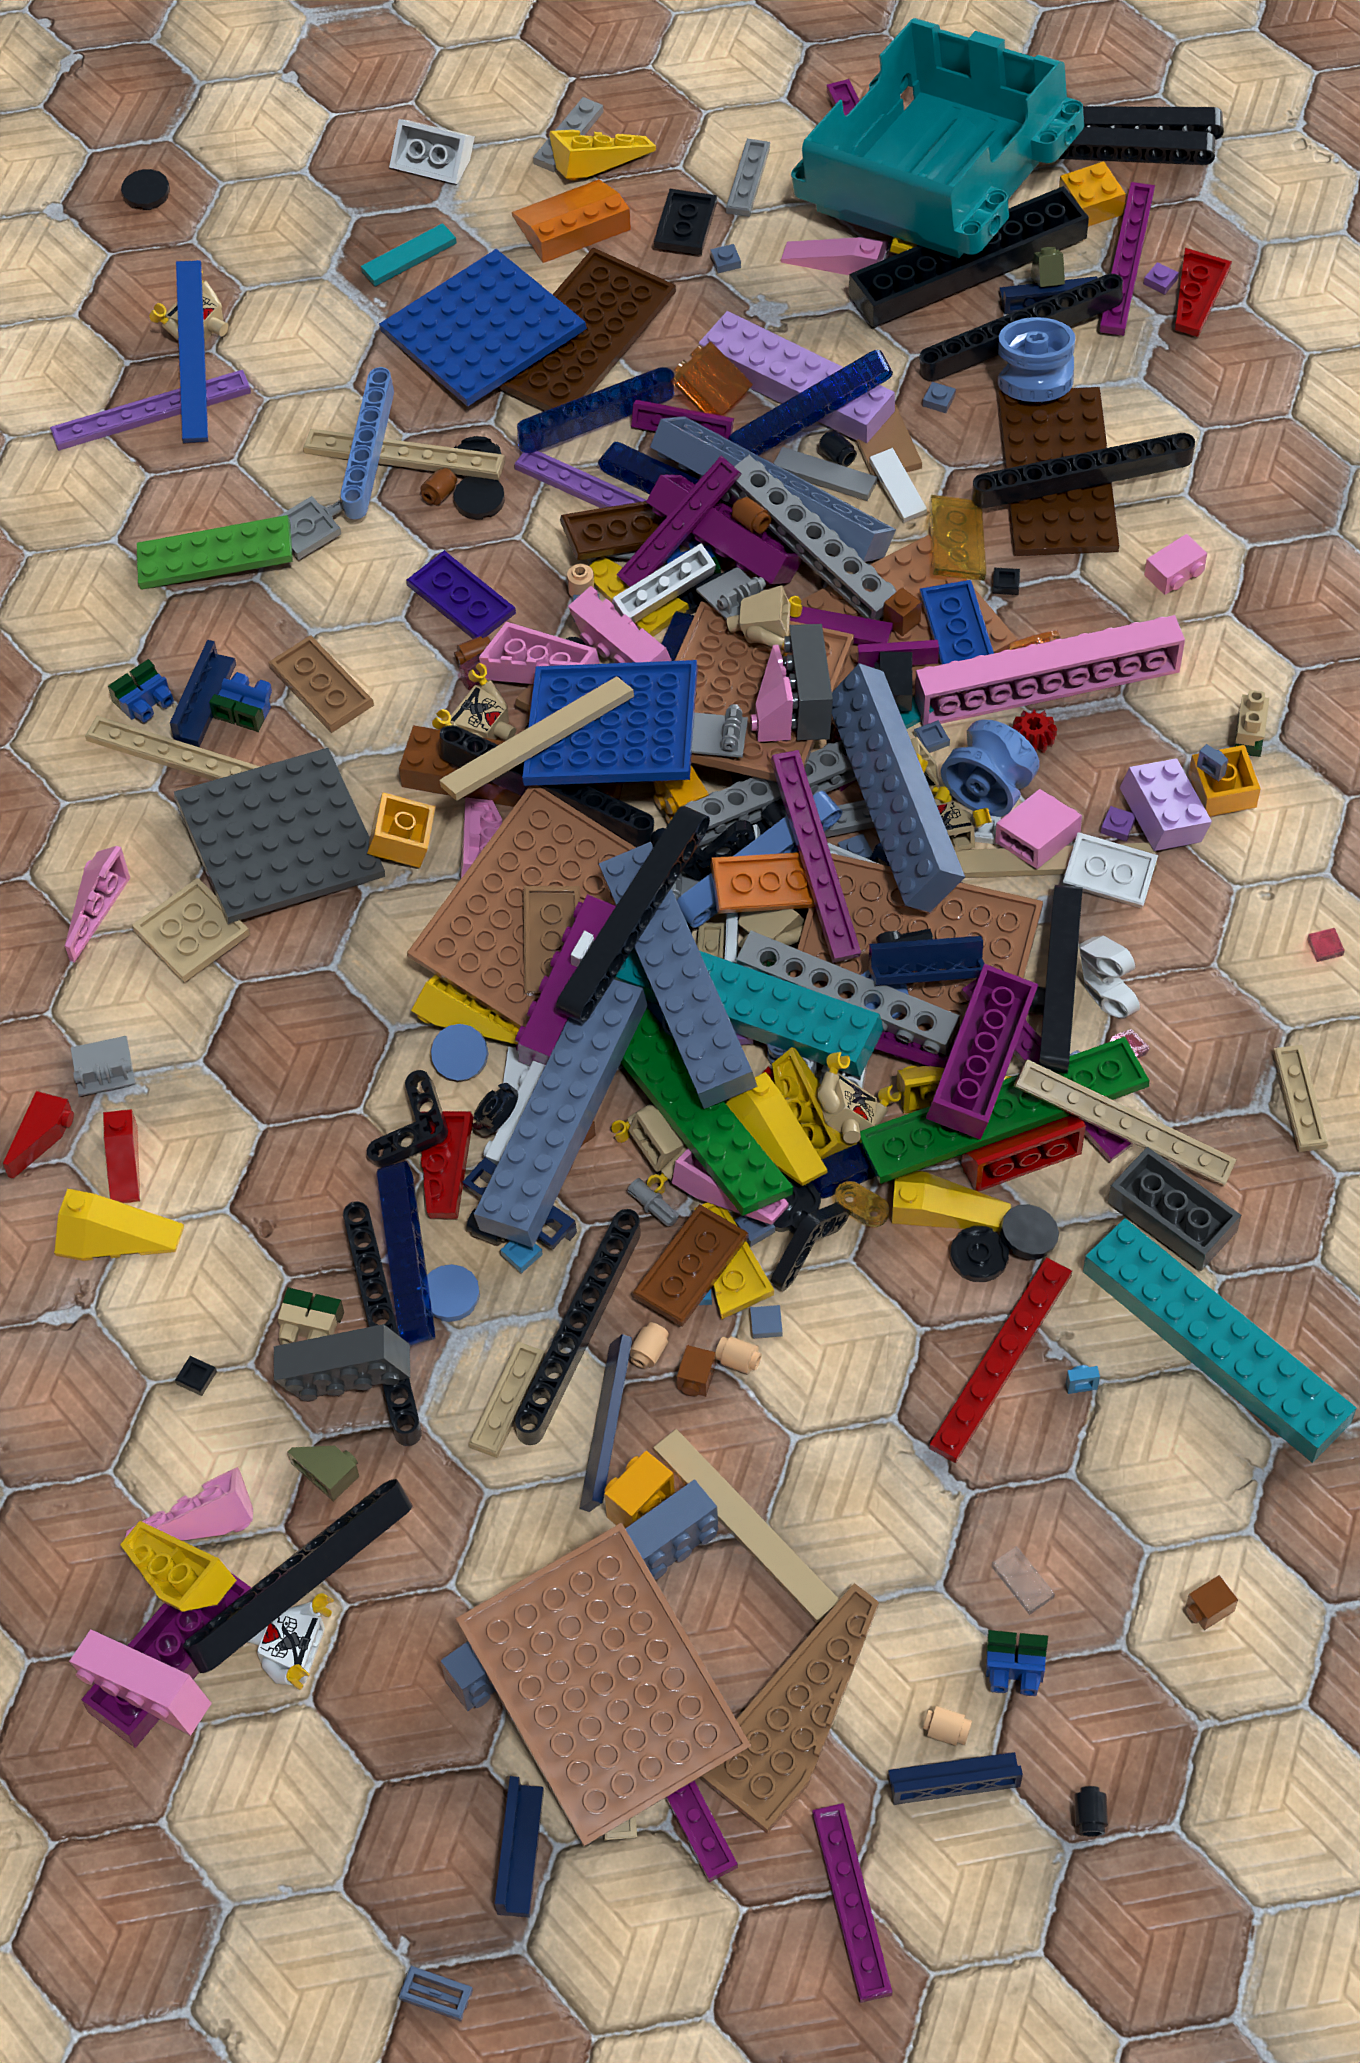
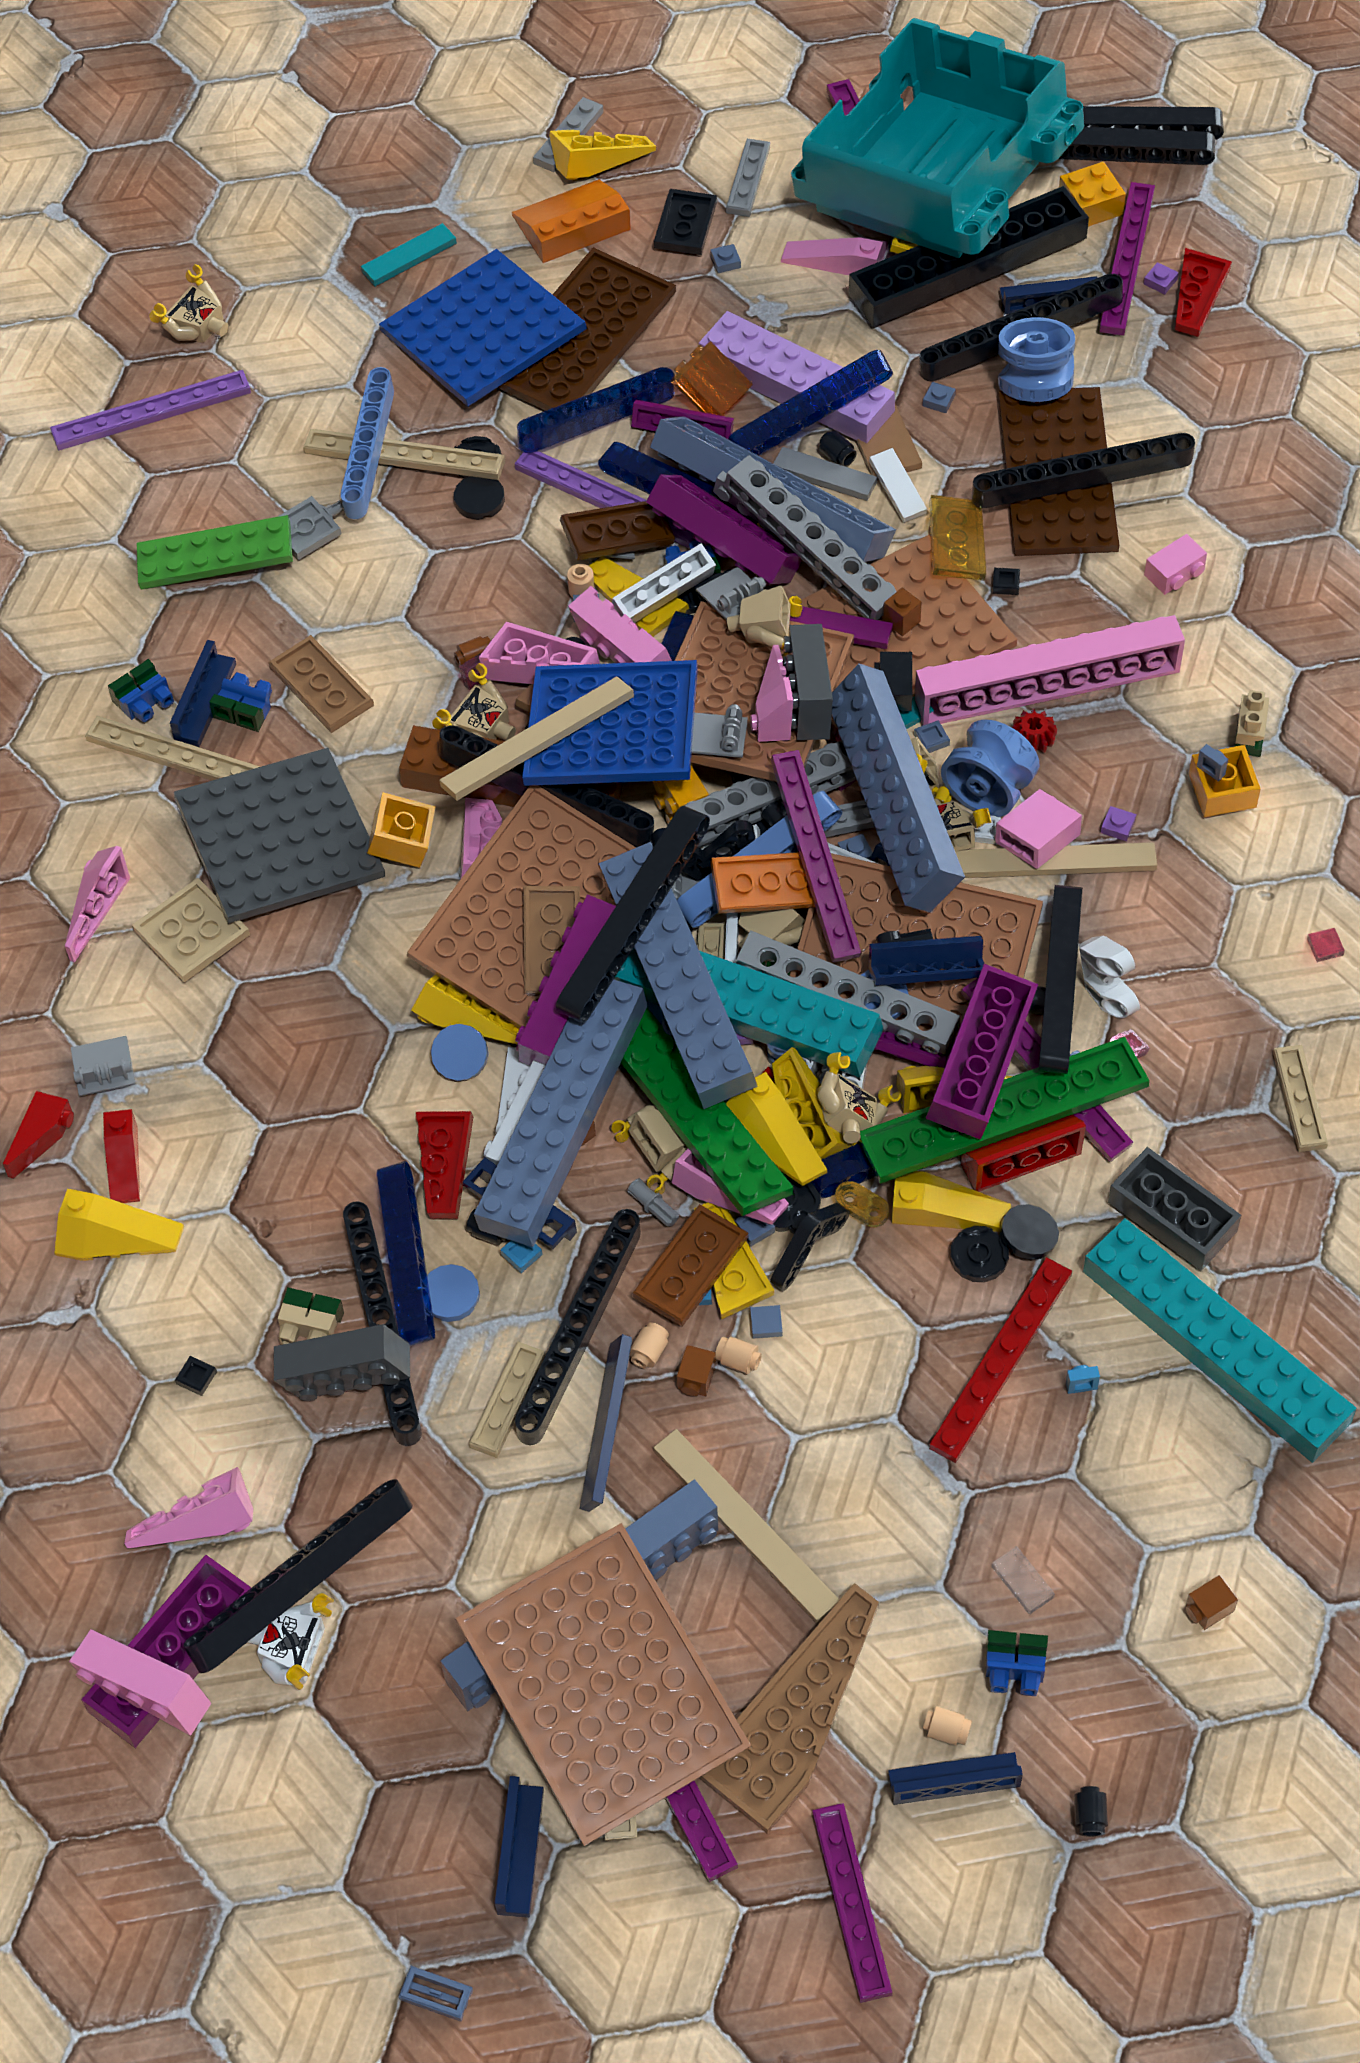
yellow wedge [120,1521,236,1612] -> none
black tile [121,169,170,210] -> none
blue tile [176,260,209,443] -> none
olive slope [287,1445,359,1502] -> none
black beam [366,1070,448,1168] -> none
white slope [389,119,475,184] -> none
dark purple tile [406,550,516,639] -> none
dark orange brick [420,468,457,505] -> none
black tile [472,1083,518,1136] -> none
white tile [571,931,594,967] -> none
light orange brick [604,1450,675,1528] -> none
magenta tile [617,455,742,587] -> none
dark orange brick [732,497,771,534] -> none
magenta tile [857,640,939,668] -> none
blue tile [919,580,994,665] -> none
clear orange tile [1008,630,1061,650] -> none
tan tile [1013,1059,1237,1186] -> none
olive slope [1031,247,1065,287] -> none
white tile [1062,832,1158,908] -> none
lavender brick [1120,759,1212,851] -> none

